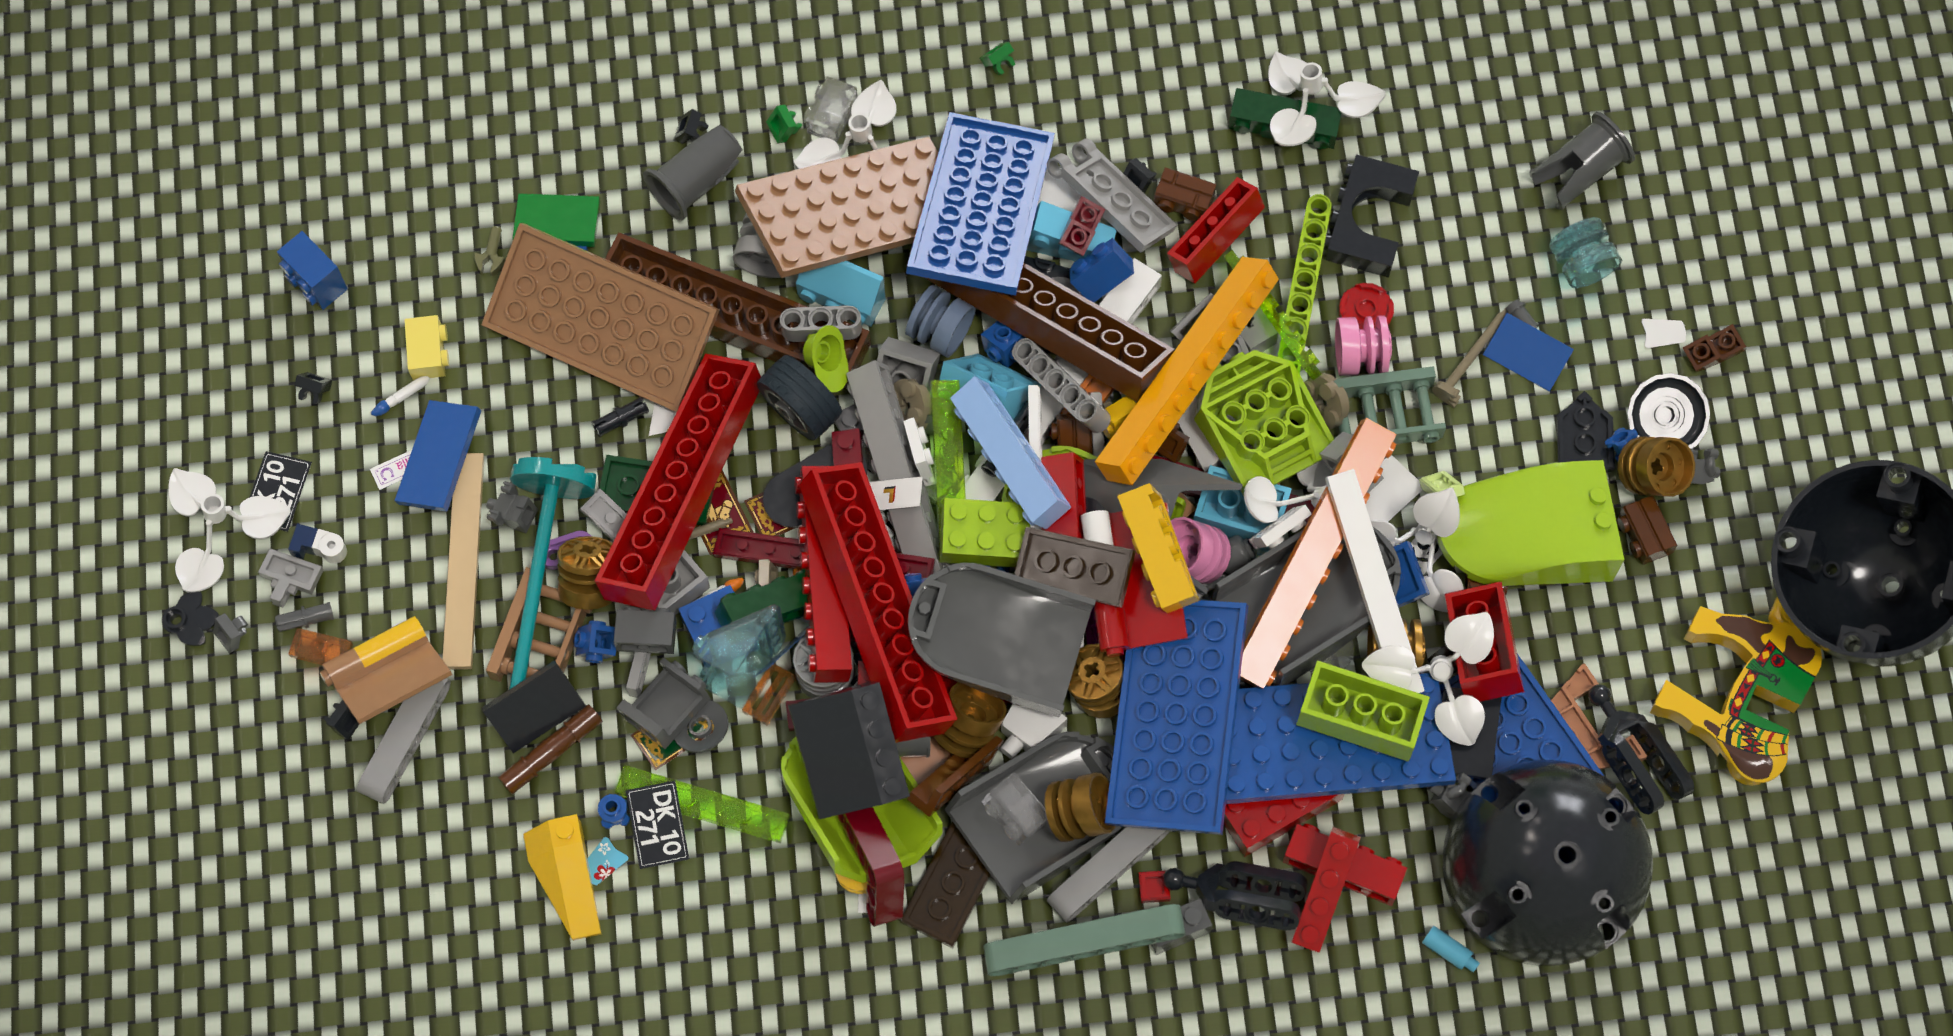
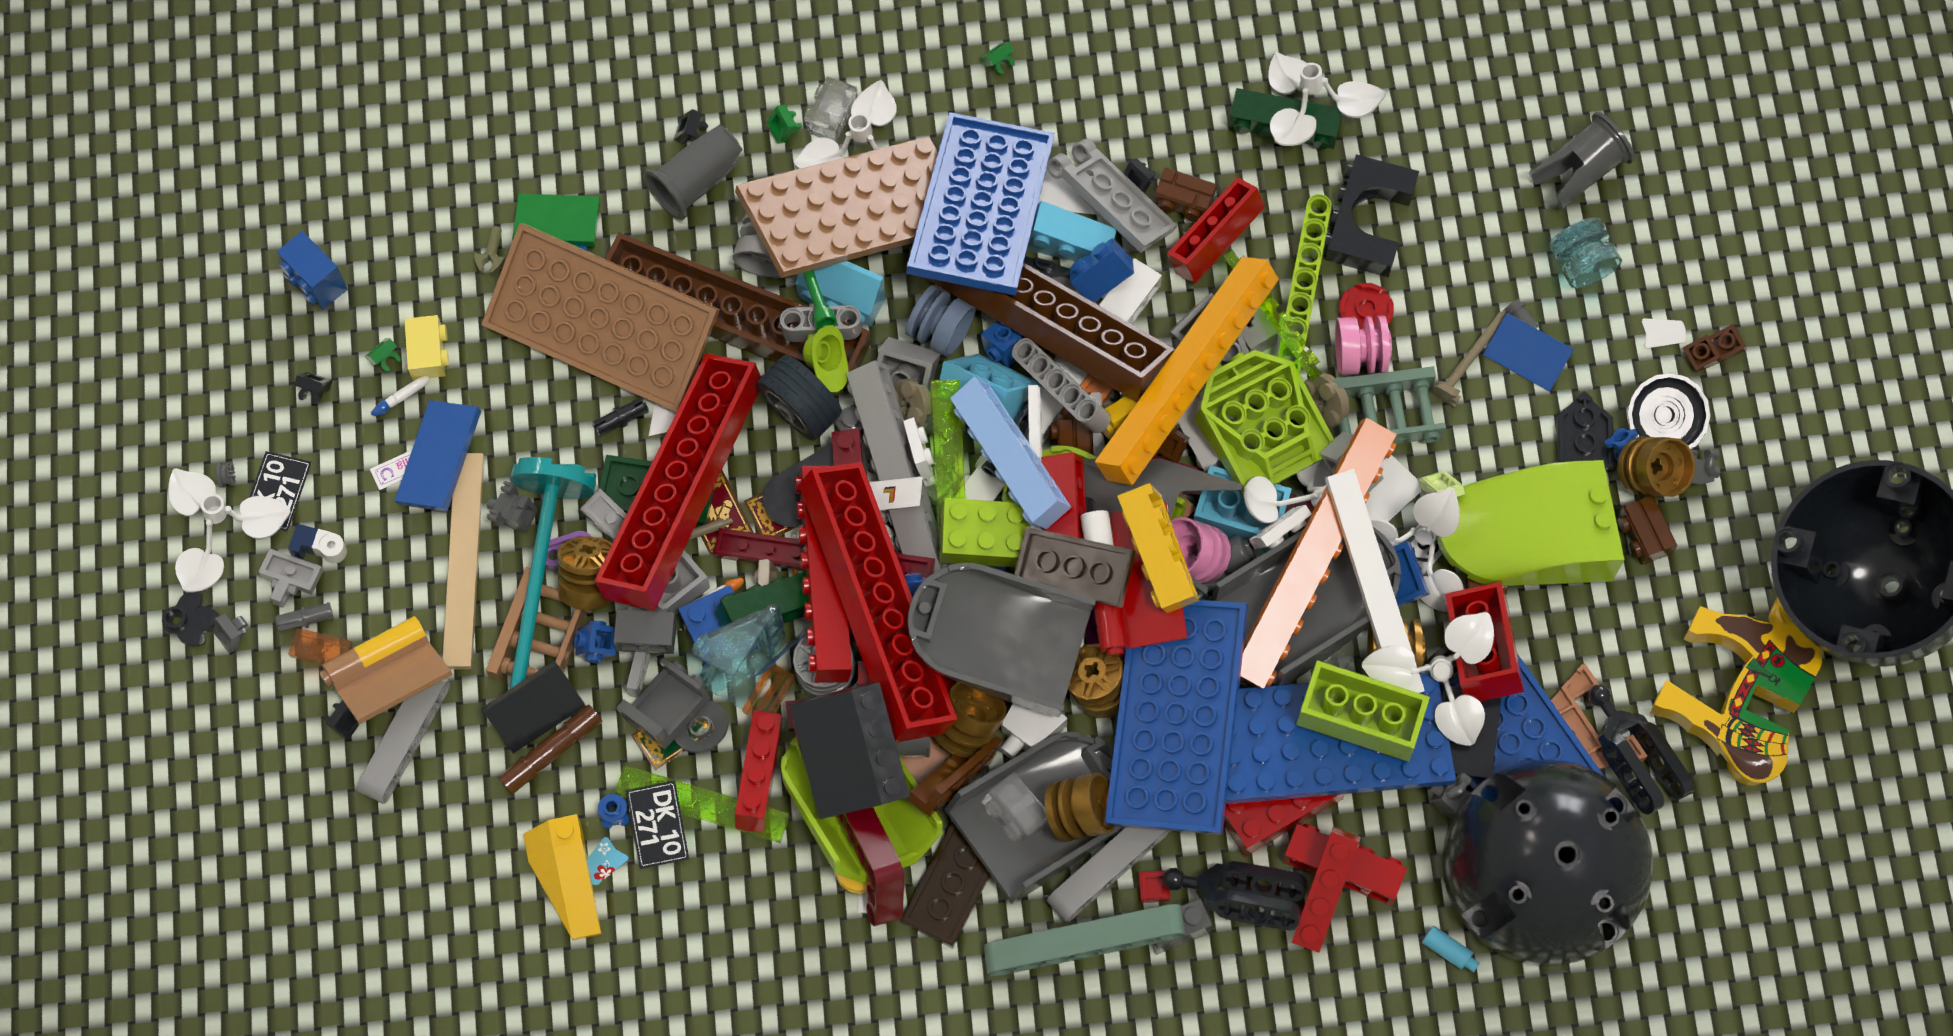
dark red slope [1059,196,1106,257] -> none
none -> dark grey bush [216,462,236,488]
none -> green tile [365,338,401,372]
none -> red brick [735,710,782,833]
none -> green piece [803,270,837,330]

